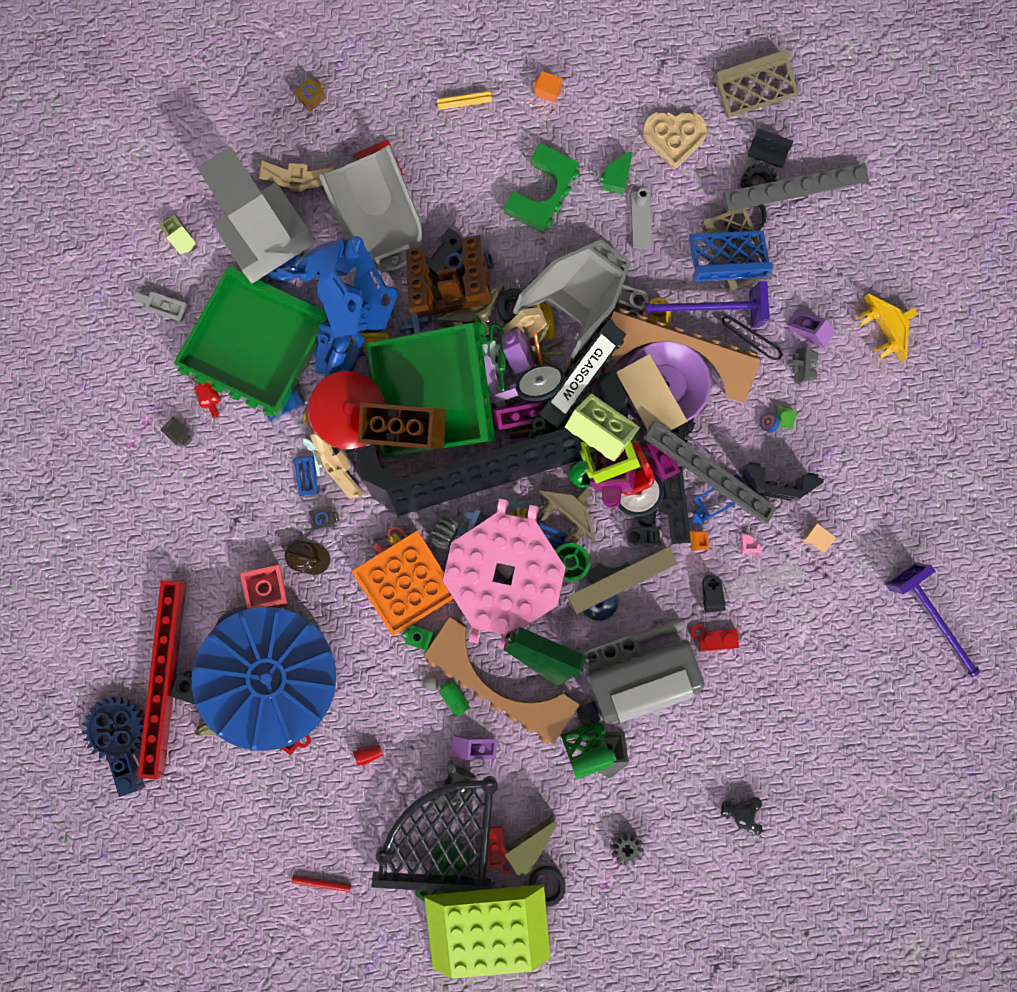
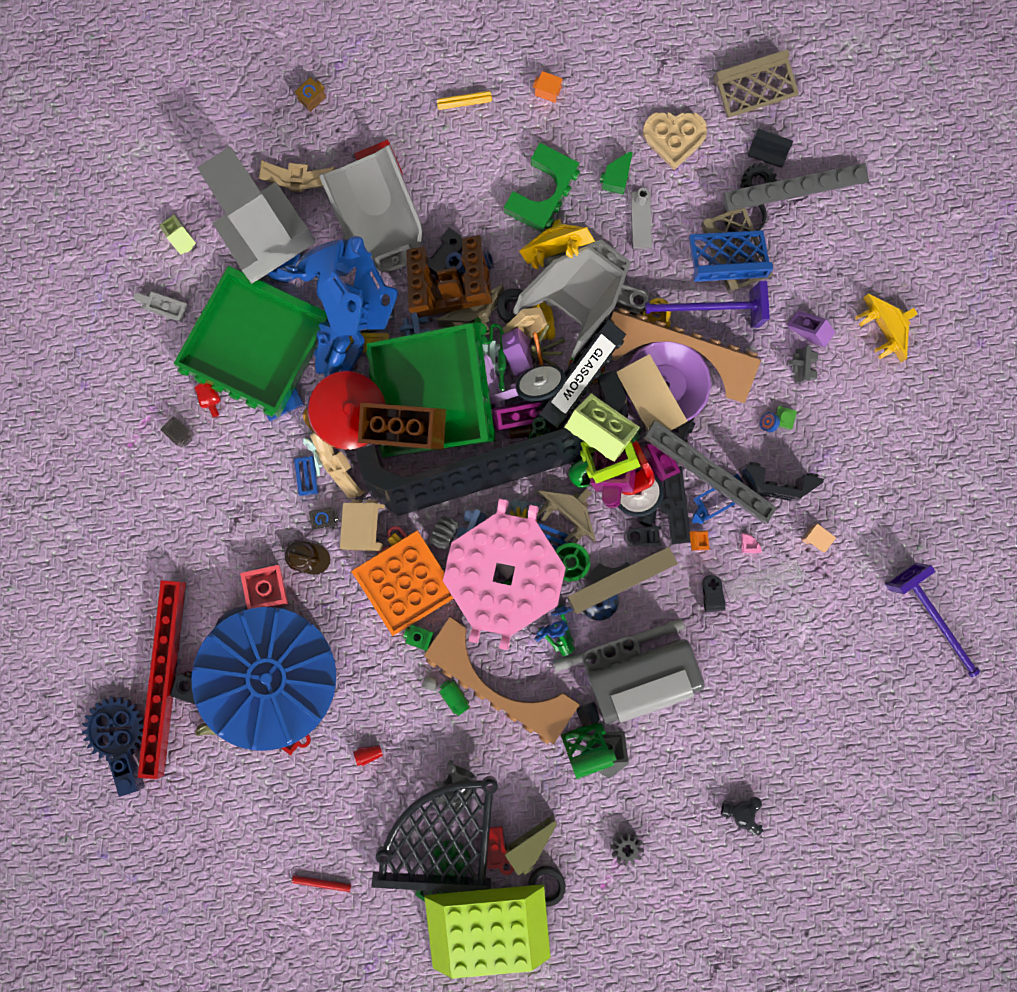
medium lavender slope [451,736,497,760] -> none
dark green slope [503,627,586,686] -> none
red hinge [690,624,739,652] -> none
black piece [722,316,783,360] -> none
none -> tan panel [340,499,385,551]
none -> yellow connector [519,219,595,269]
none -> plant [534,605,575,656]

